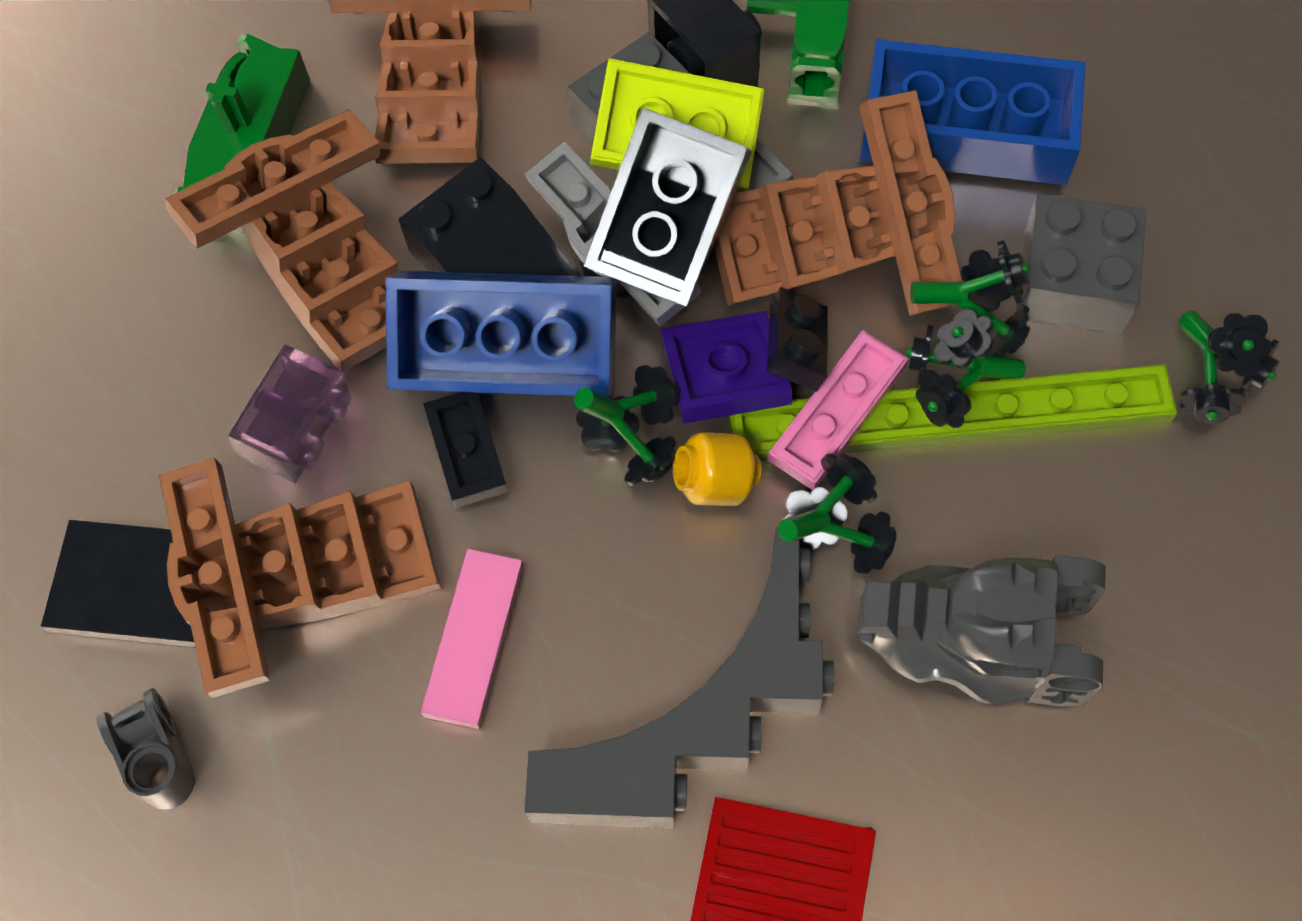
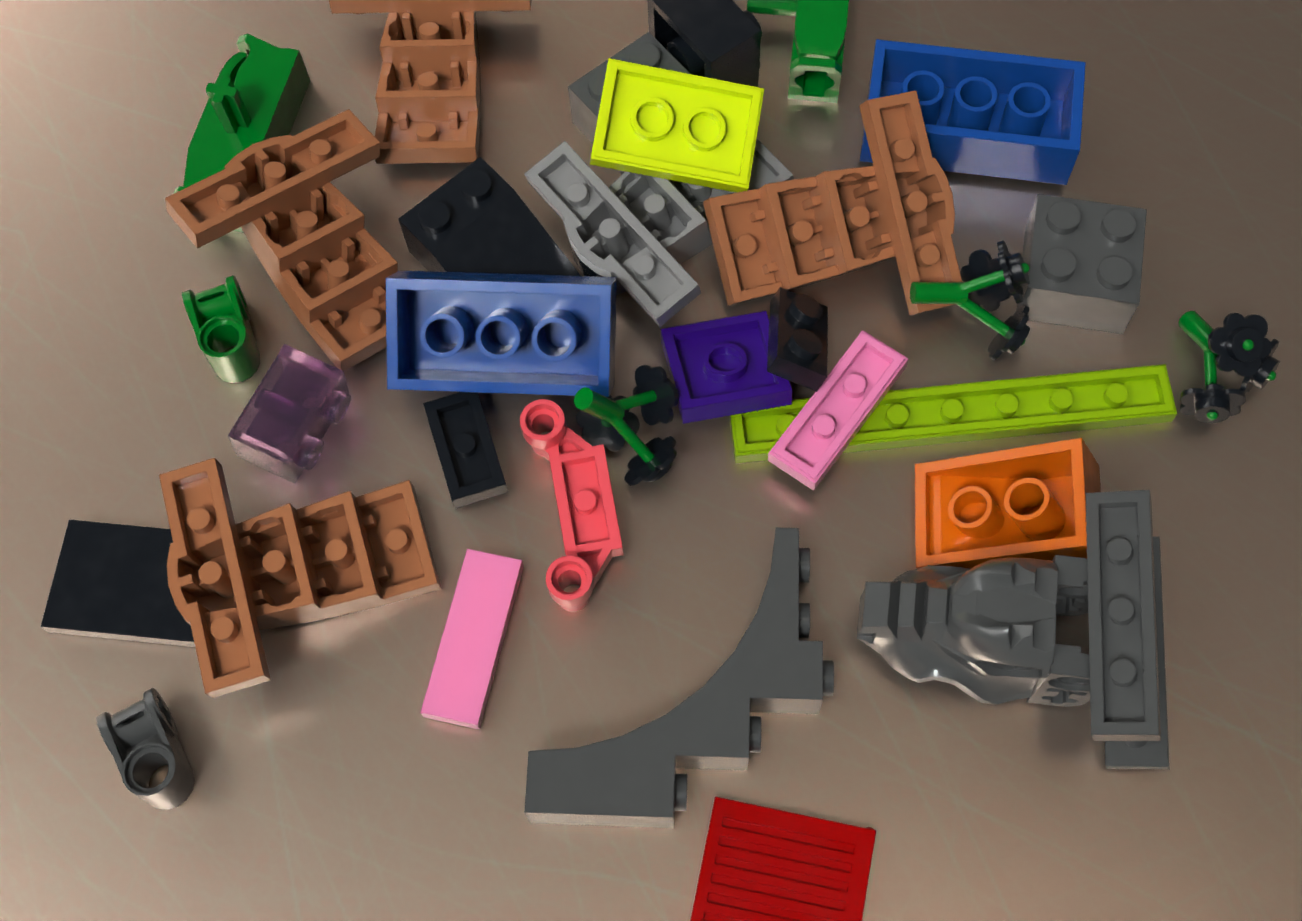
slope [584,107,752,307] -> none
yellow head [673,432,761,506] -> none
black plant [778,453,897,575] -> none
black plant [906,309,1025,428] -> none
none -> green piece [182,275,260,383]
none -> coral plate [520,399,624,612]
none -> orange slope [915,438,1101,569]
none -> dark grey fence [1086,490,1170,769]

